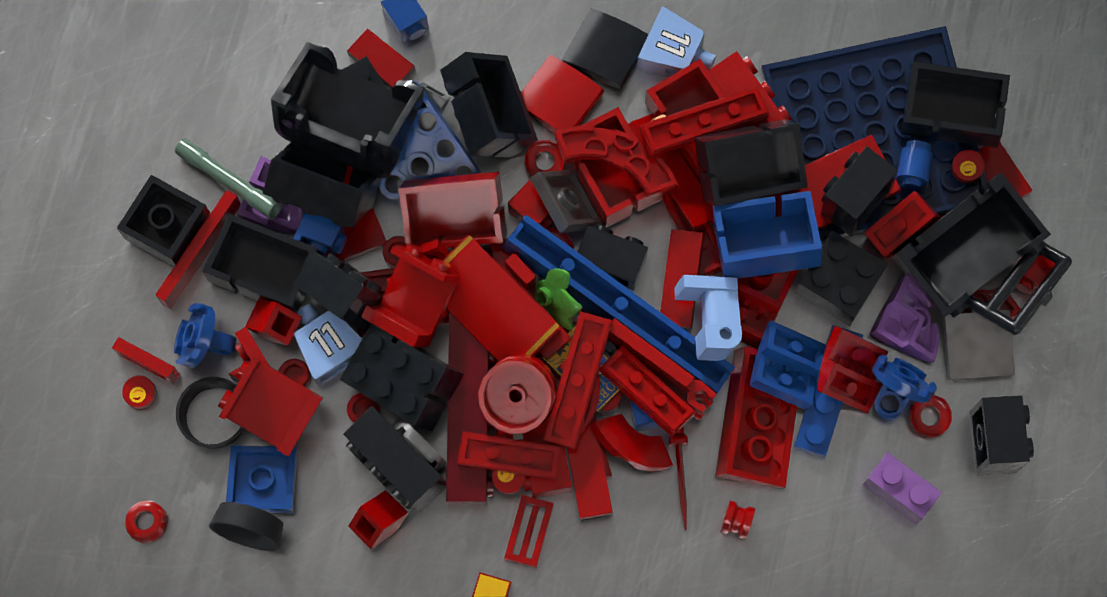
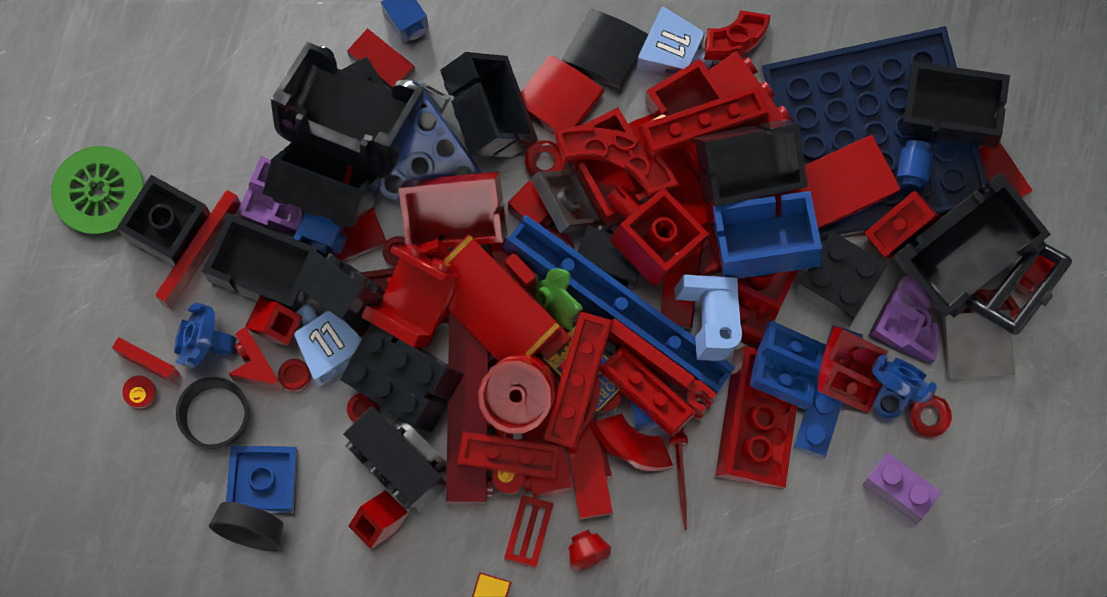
red piece [125,501,168,544] -> none
sand green piece [175,138,282,220] -> none
red panel [218,358,324,456] -> none
red wheel [720,500,756,540] -> none
black brick [821,146,898,237] -> none
red tile [951,150,985,184] -> none
black brick [970,395,1034,475] -> none
none -> bright green piece [51,146,143,234]
none -> red cone [568,530,612,572]
none -> red brick [606,185,709,287]
none -> red tile [704,10,771,60]

